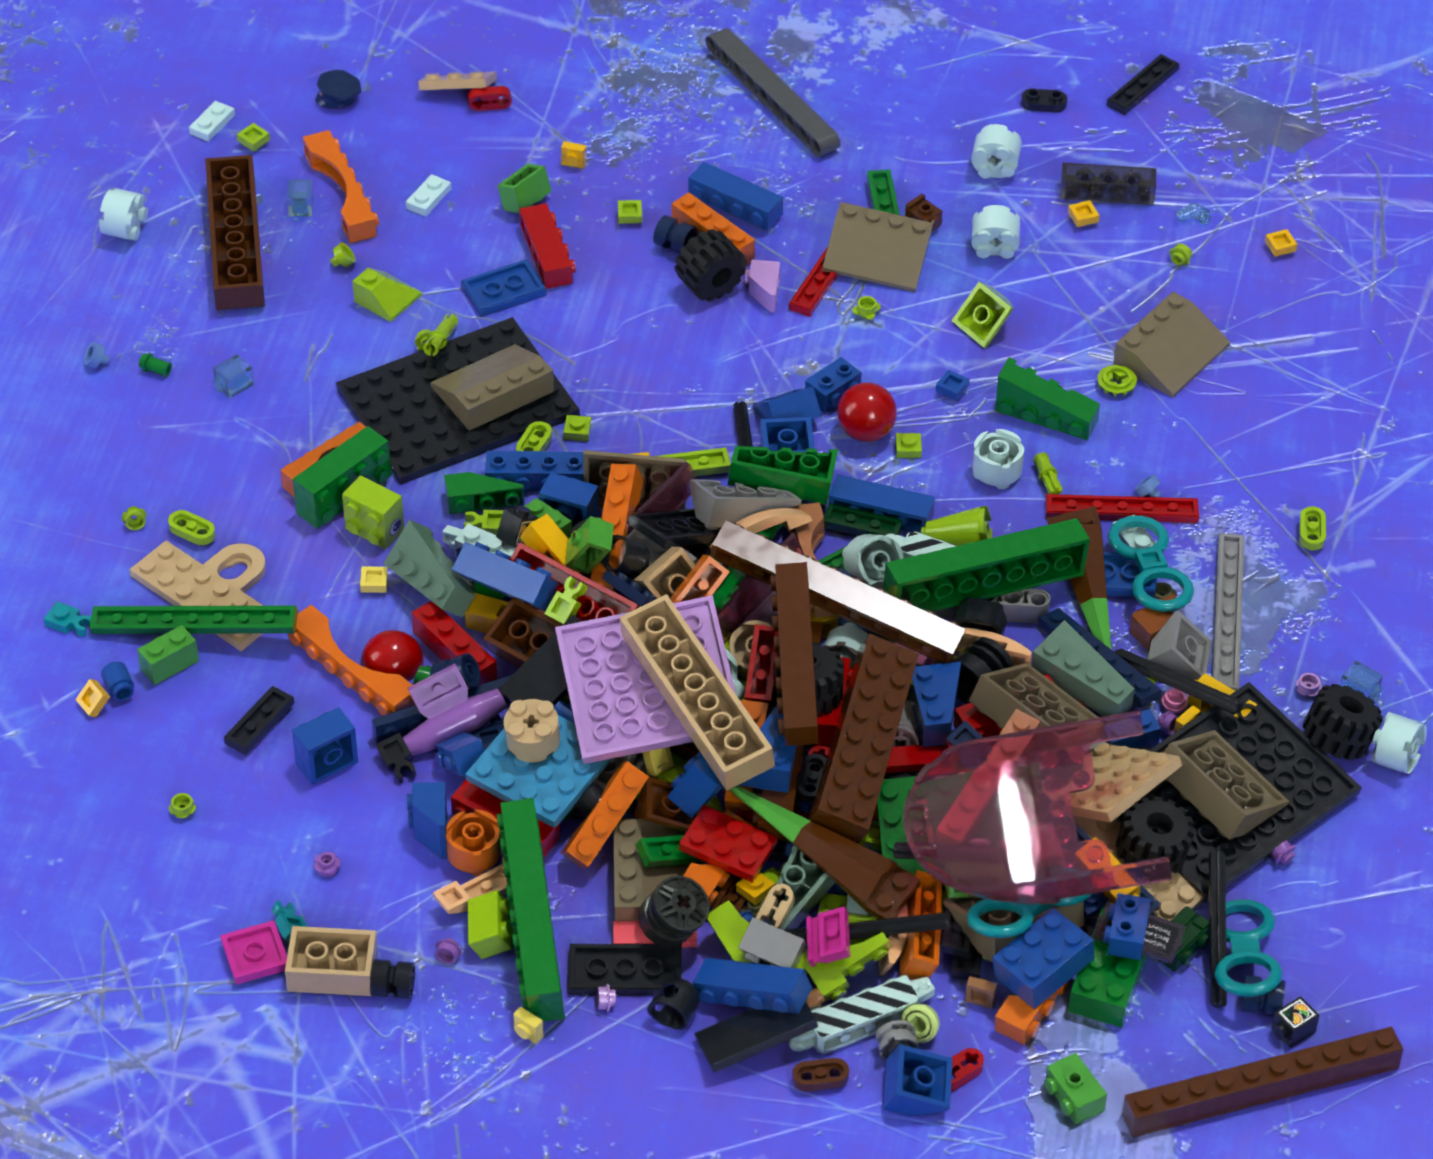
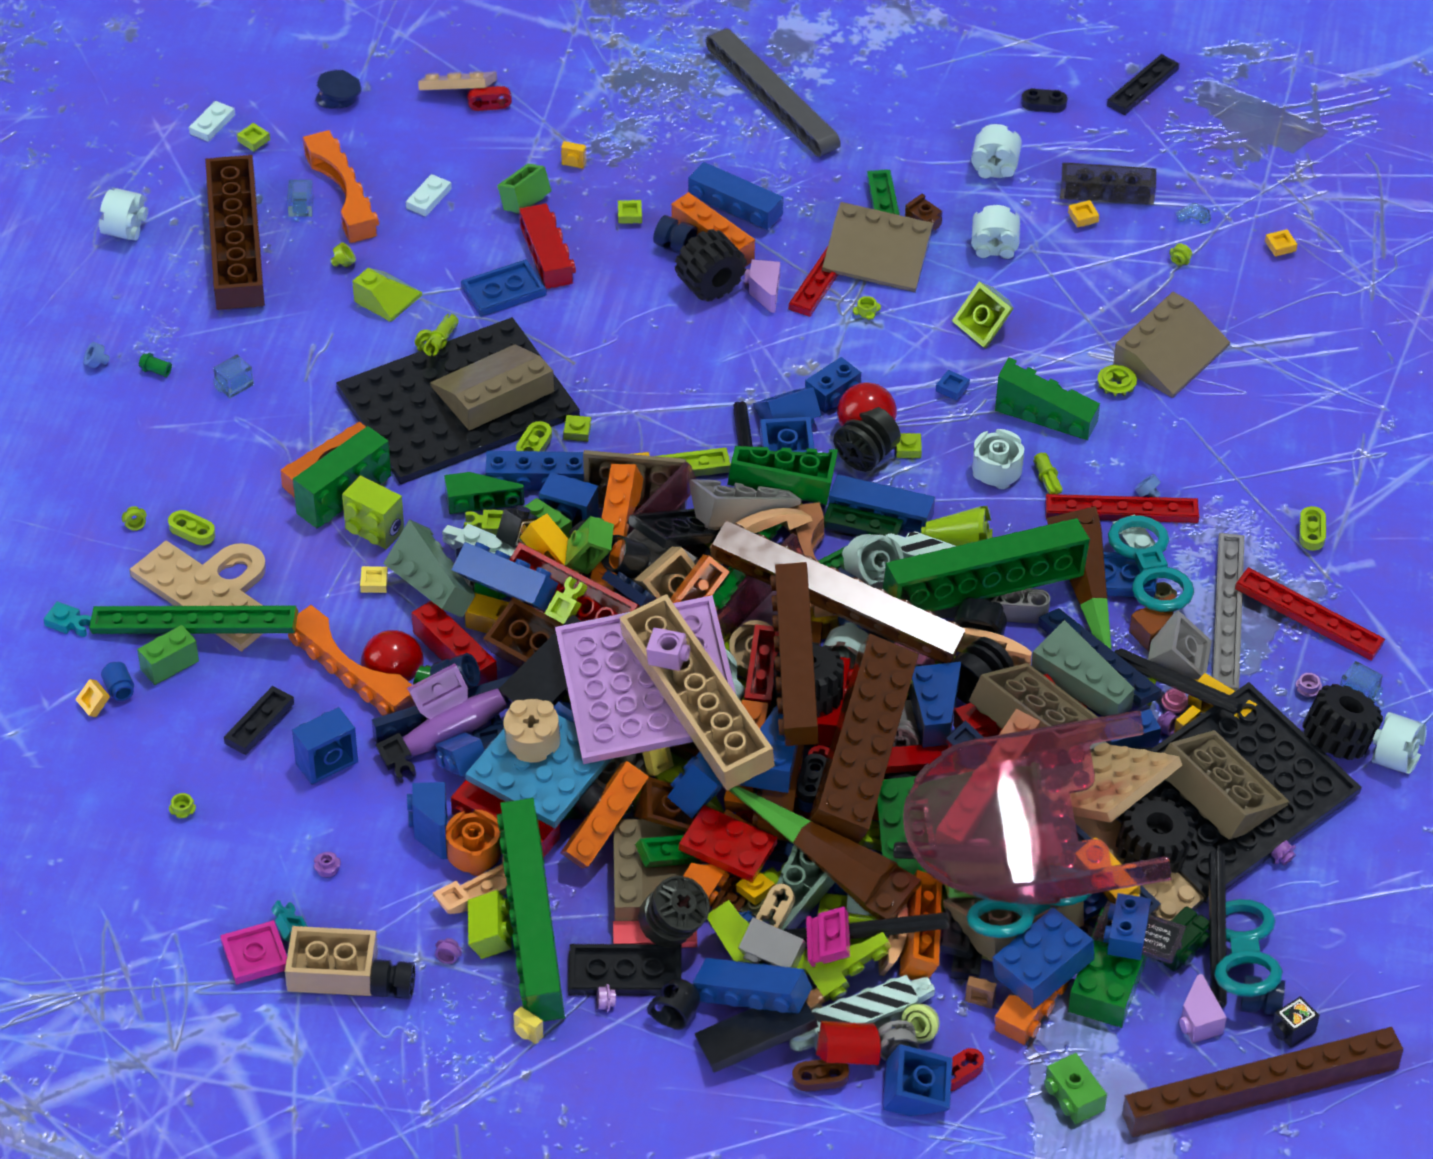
none -> lavender brick [646,627,690,671]
none -> red brick [816,1021,881,1065]
none -> pearl dark grey wheel [833,407,901,472]
none -> lavender slope [1179,974,1226,1043]
none -> red tile [1234,567,1385,661]

